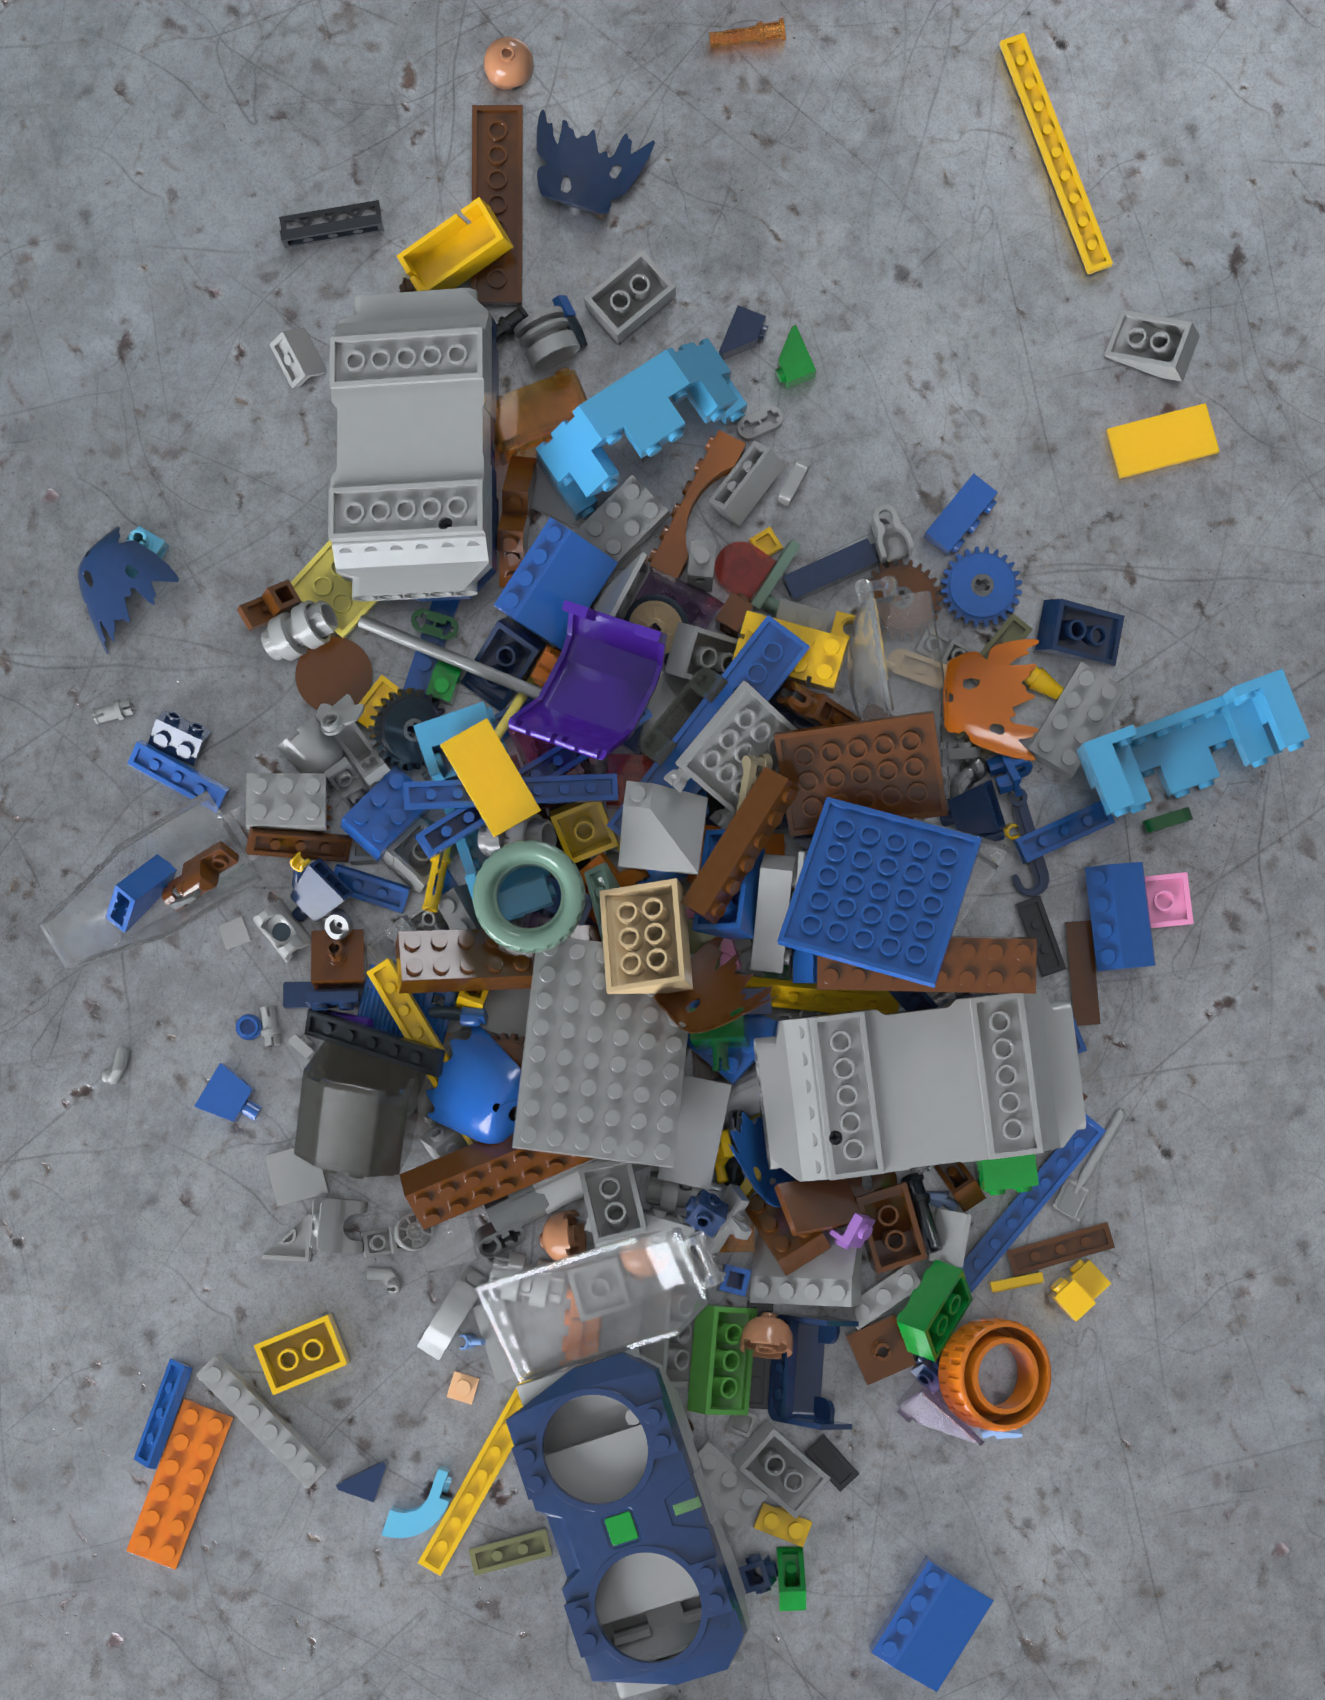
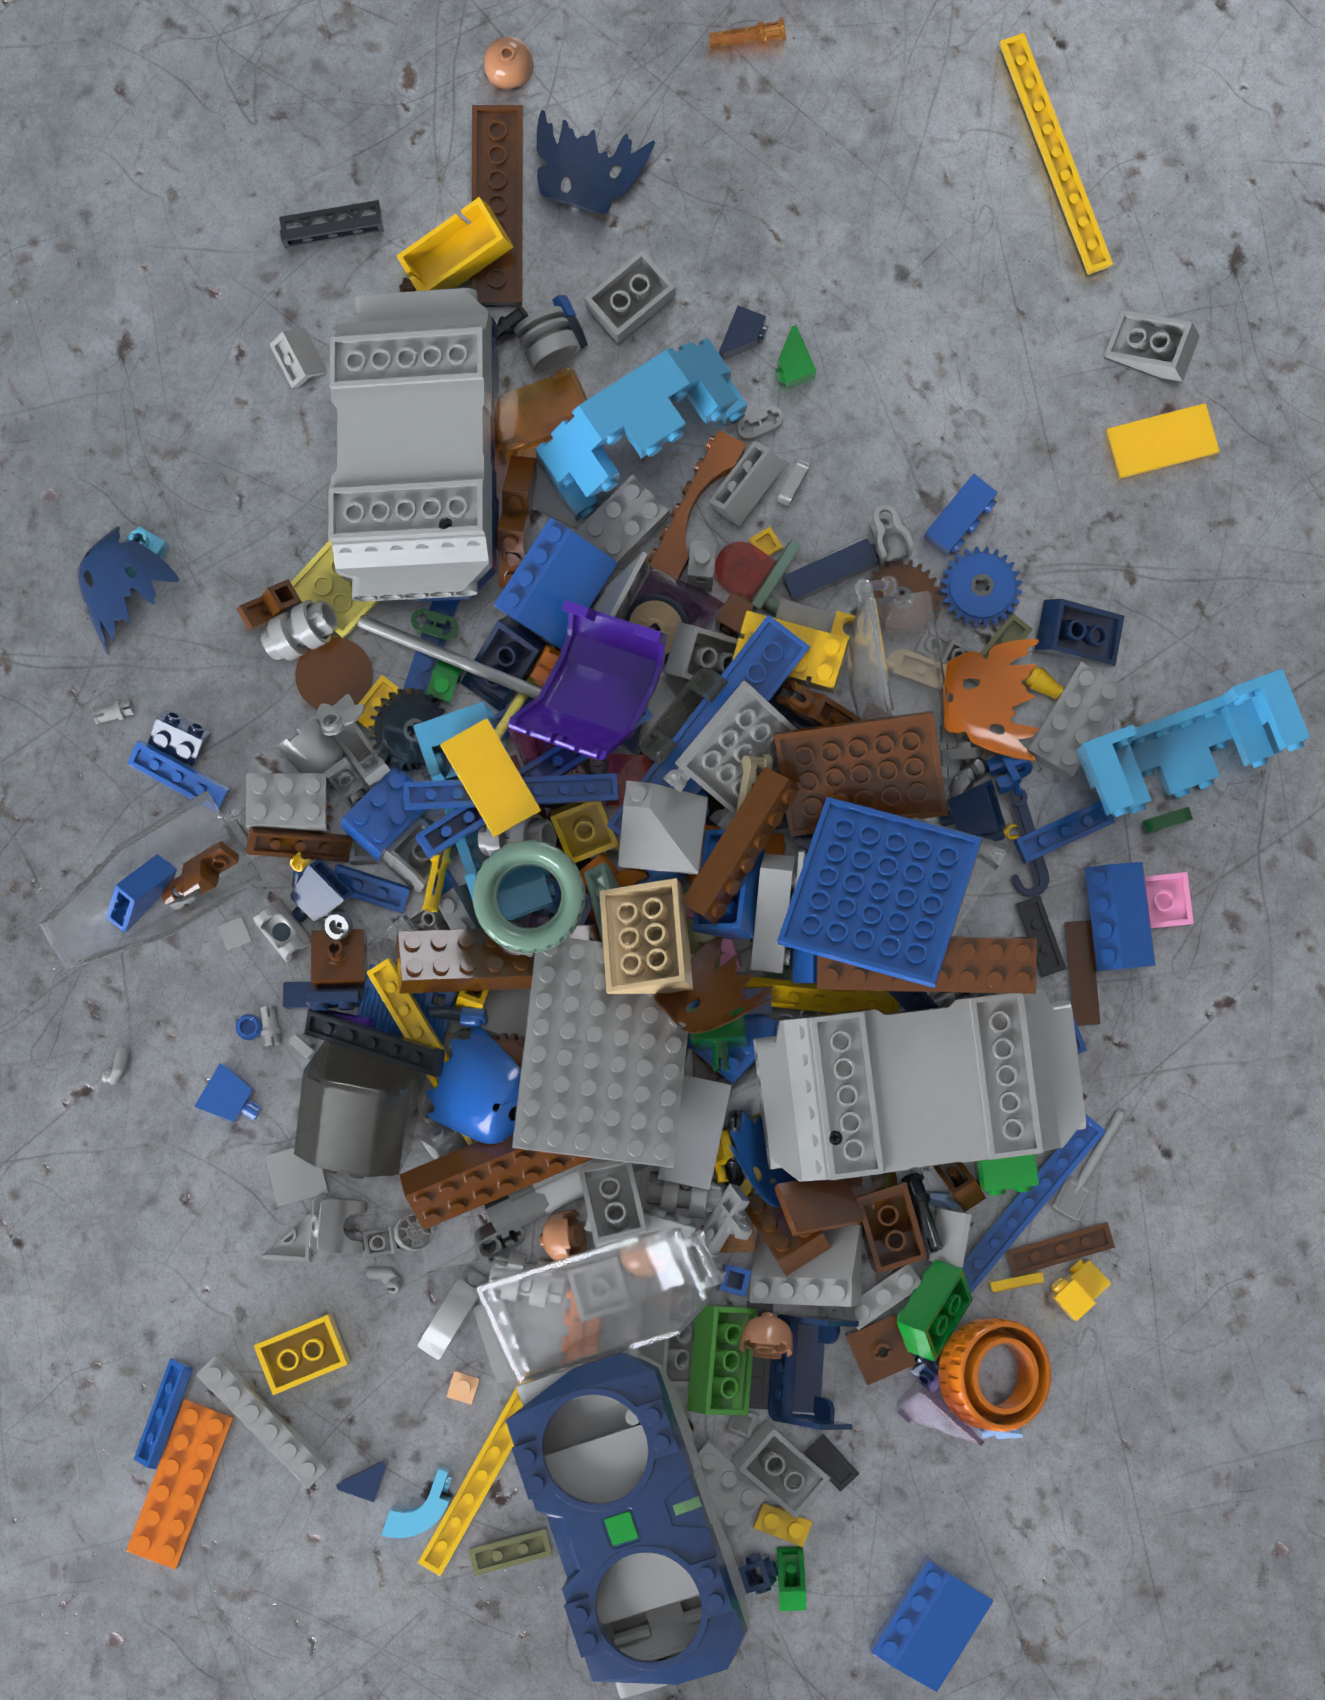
medium blue hand [459,1333,486,1350] -> none
dark blue brick [685,1189,729,1238] -> none
medium lavender bracket [829,1213,876,1250] -> none

